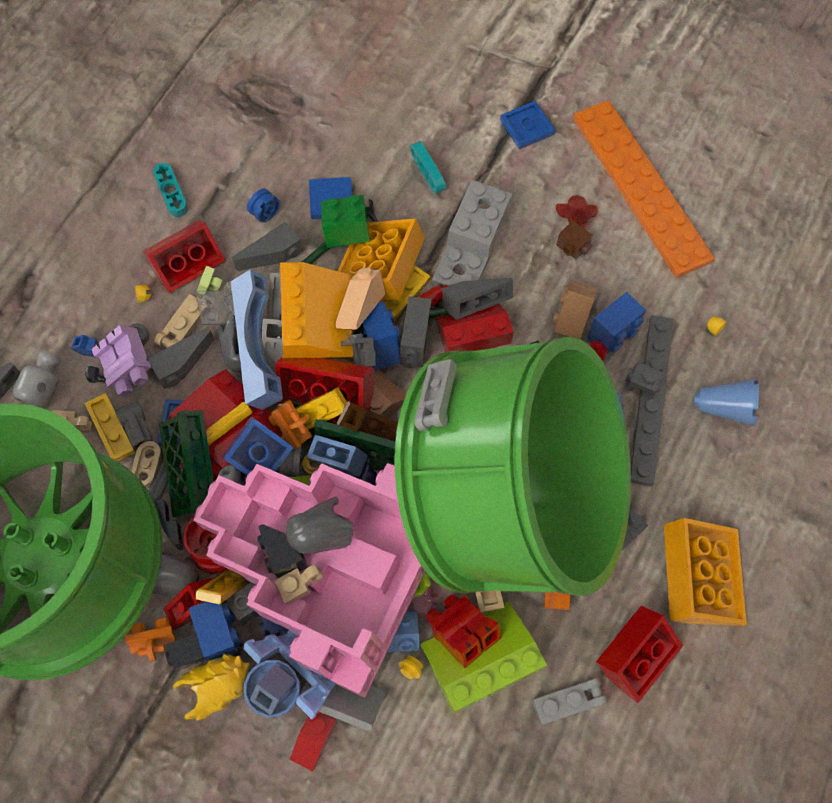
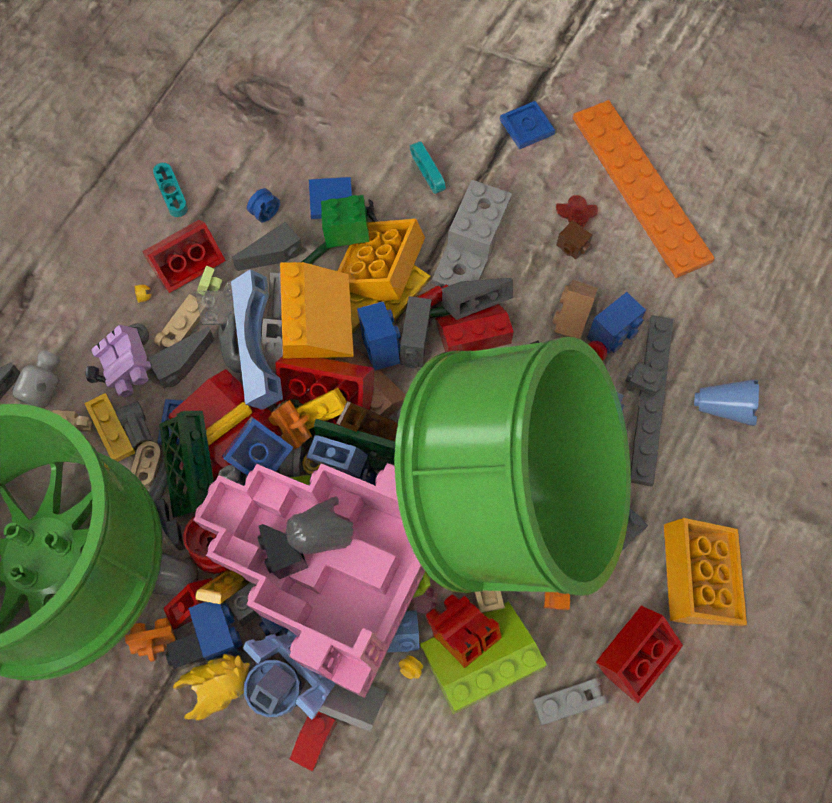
blue piece [71,334,98,357] -> none
tan plate [275,564,323,605] -> none
light nougat slope [335,268,386,329] -> none
dark grey bracket [341,334,376,367] -> none
light grey plate [415,359,457,431] -> none
yellow hinge [707,316,727,336] -> none

